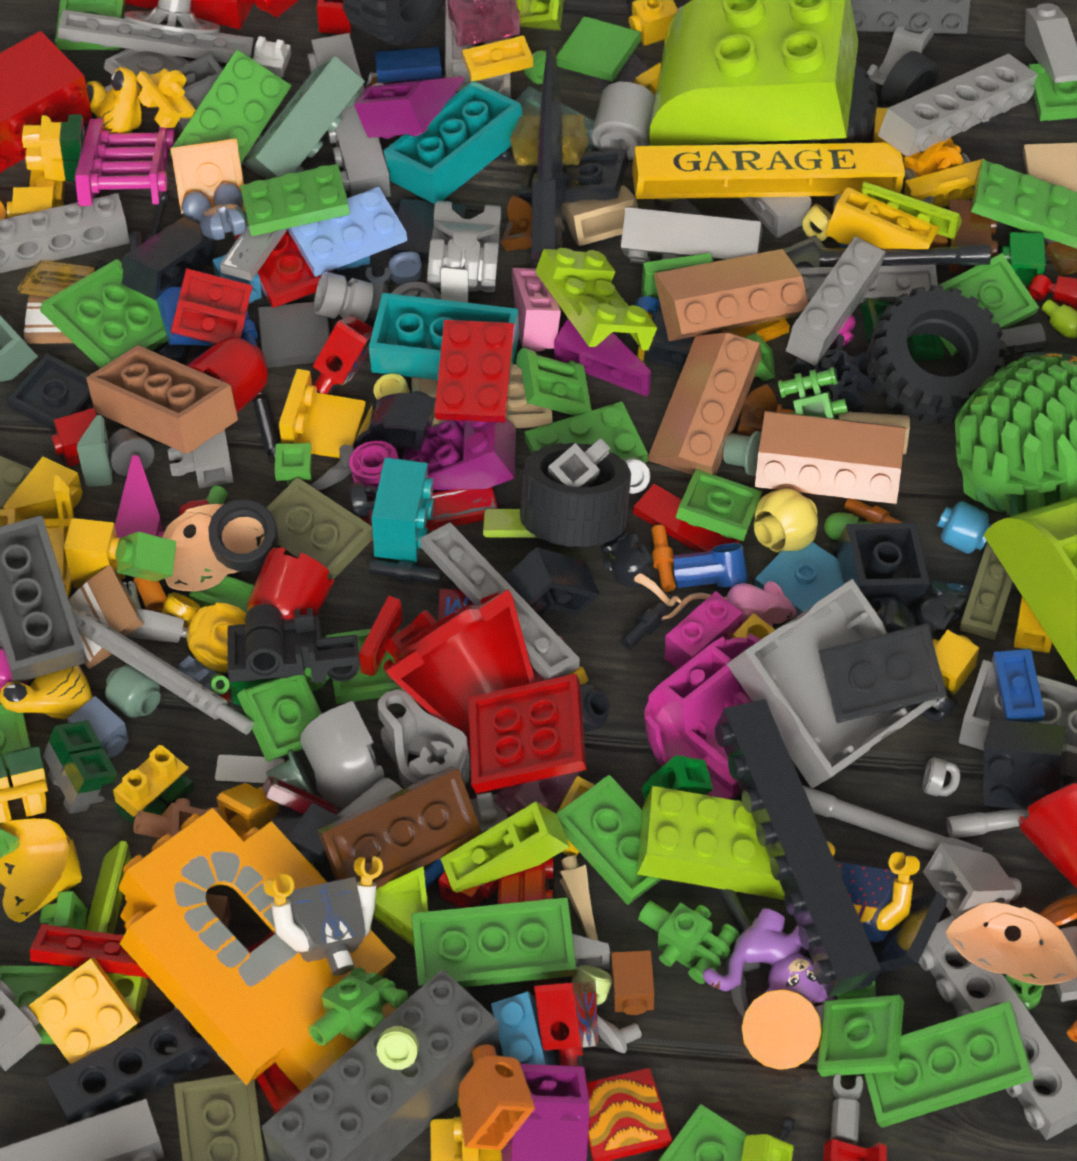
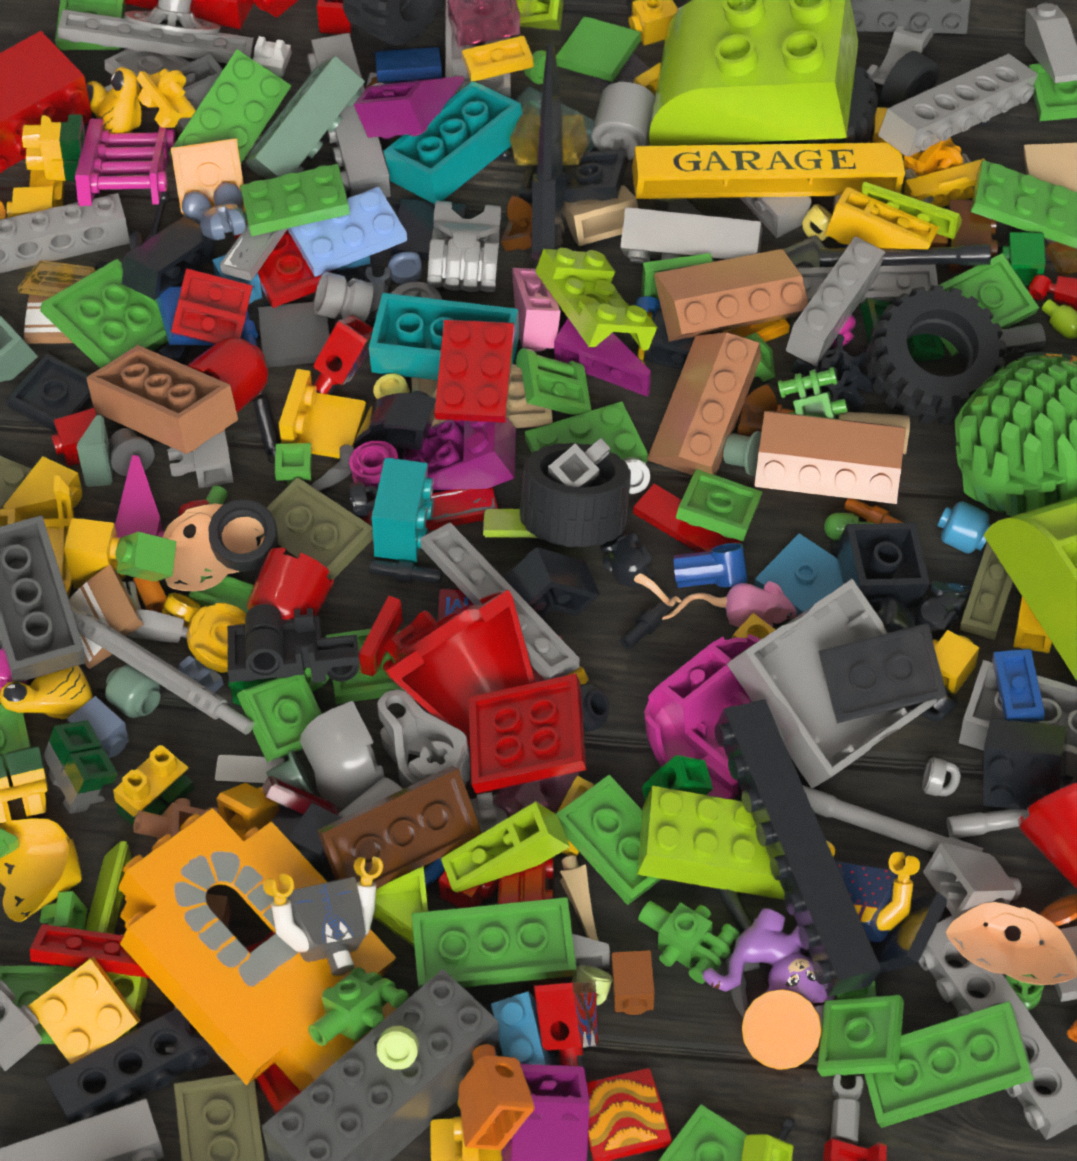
bright green arm [209,674,230,703] -> none
white sticker [441,268,468,303] -> none
light grey bar [597,1014,642,1053] -> none
orange bar [651,525,676,592] -> none
dark pink brick [665,591,743,669] -> none
light yellow plant [754,489,818,553] -> none

